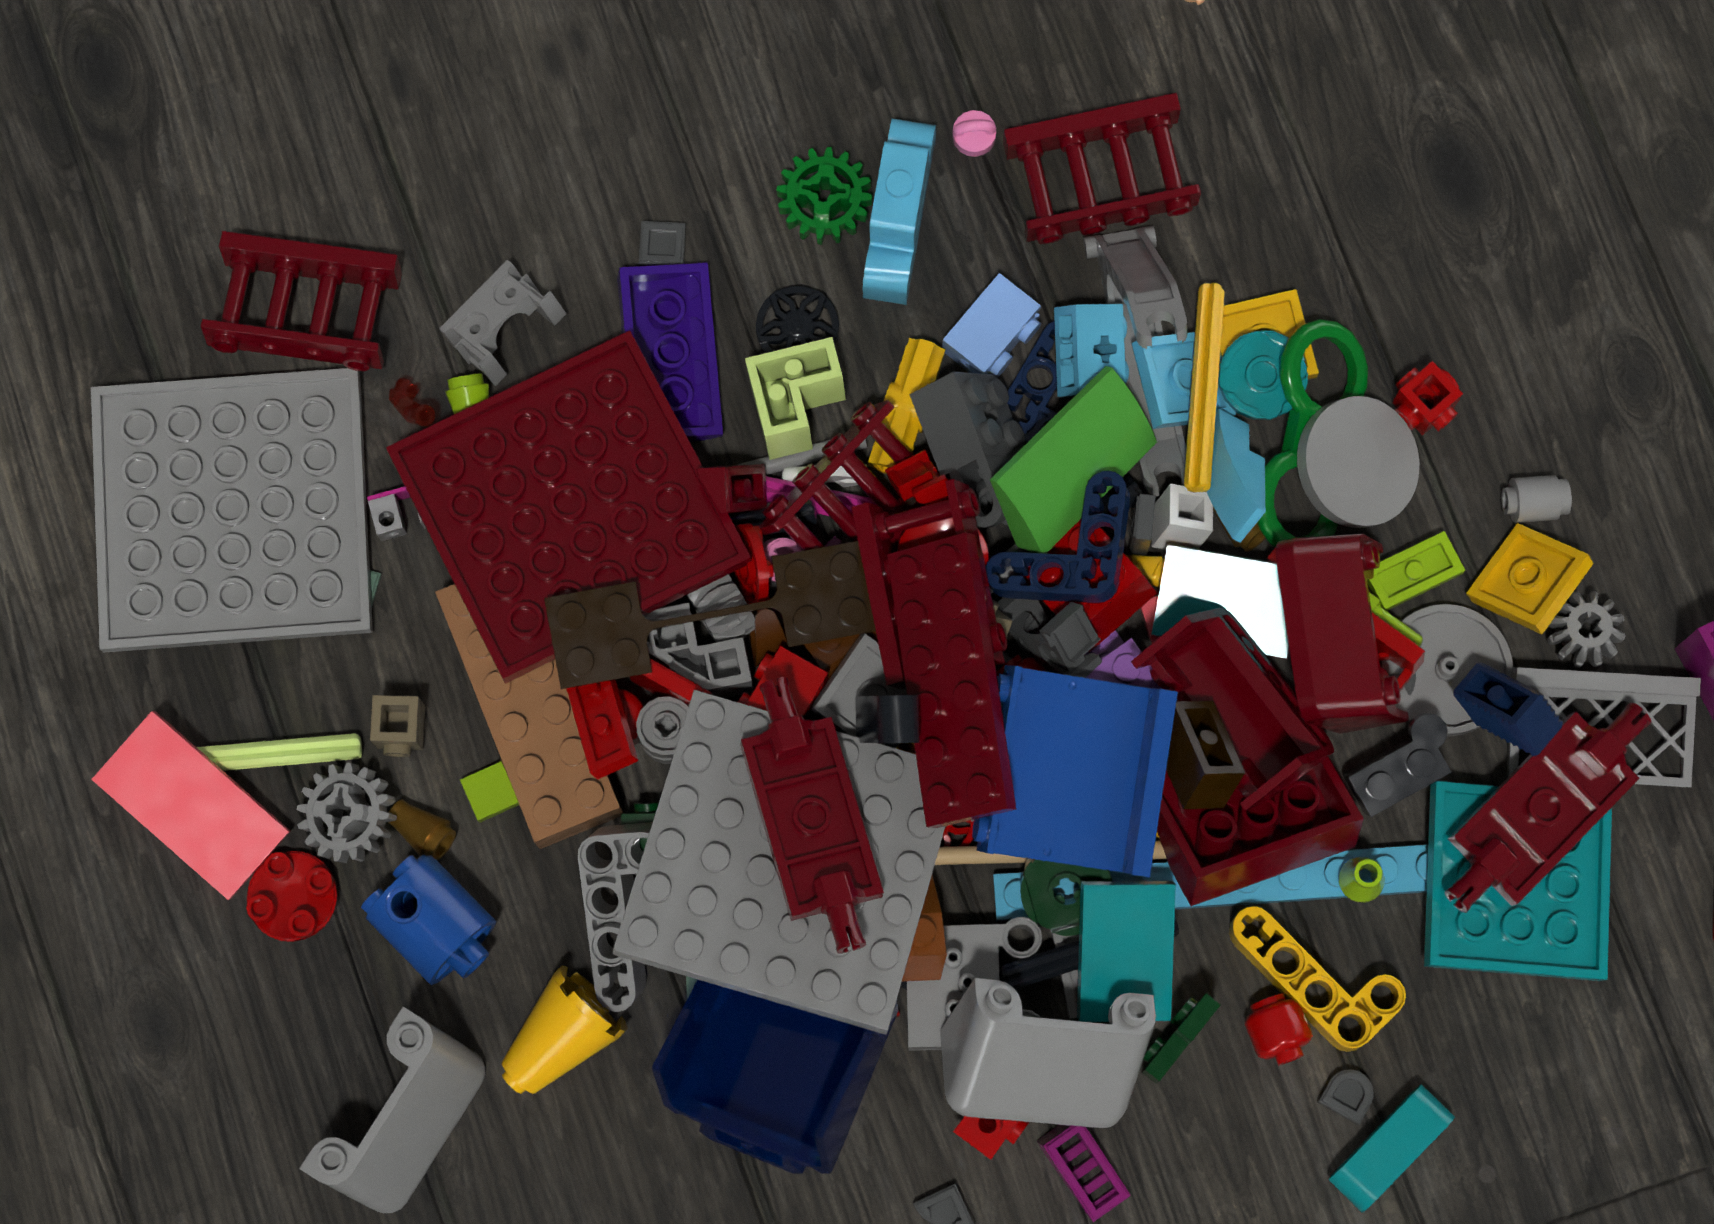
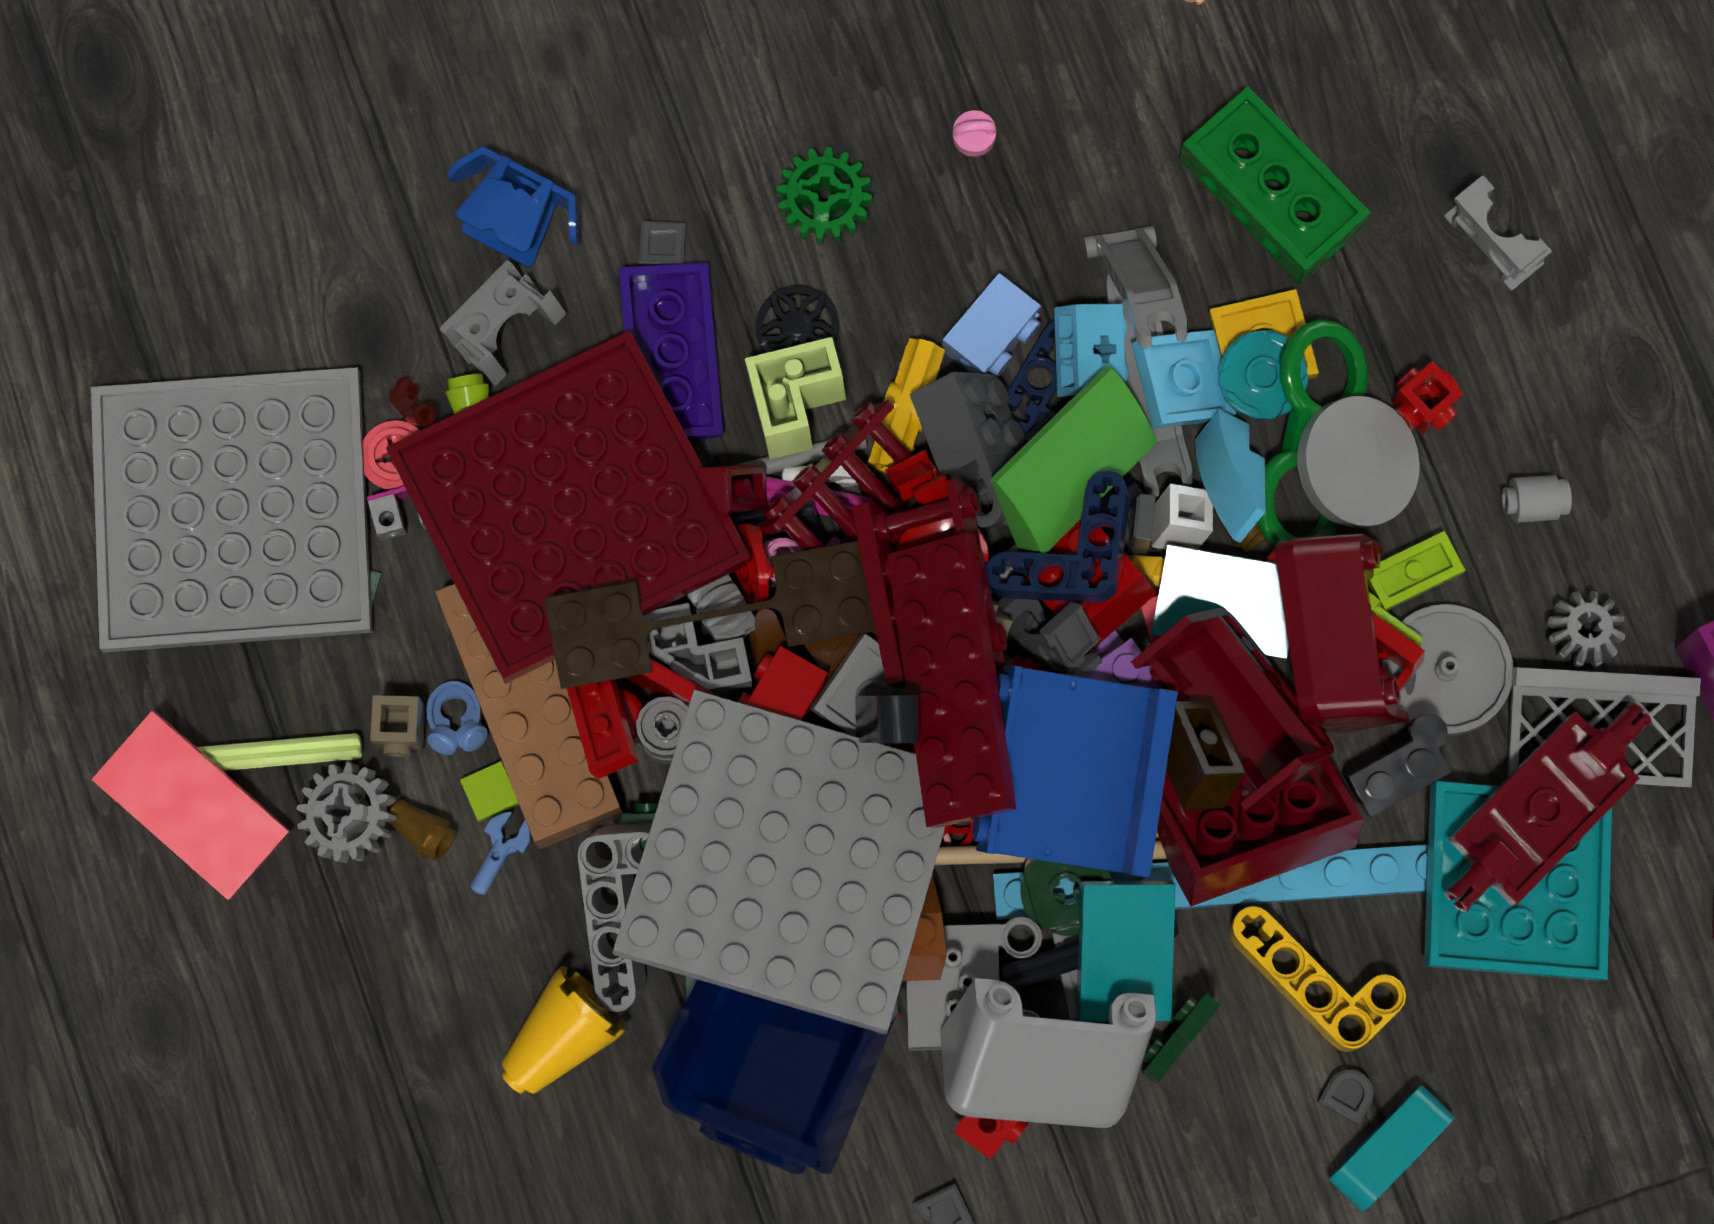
dark red fence [201,231,402,371] -> none
red dish [246,851,337,942] -> none
light grey windscreen [299,1007,486,1213] -> none
blue cylinder [361,854,497,985] -> none
dark red plate [740,677,884,954] -> none
medium azure brick [863,118,936,305] -> none
dark red fence [1003,93,1201,244] -> none
magenta slope [1036,1125,1131,1222] -> none
yellow axle [1184,283,1225,493] -> none
red head [1245,993,1313,1066] -> none
lime cone [1339,857,1385,903] -> none
dark blue brick [1453,662,1563,757] -> none
yellow plate [1466,523,1594,635] -> none
none -> coral gear [362,420,420,491]
none -> medium blue piece [426,681,488,755]
none -> blue piece [447,146,579,268]
none -> medium blue bar [470,811,532,895]
none -> green brick [1179,86,1371,285]
none -> light grey piece [1444,175,1552,291]

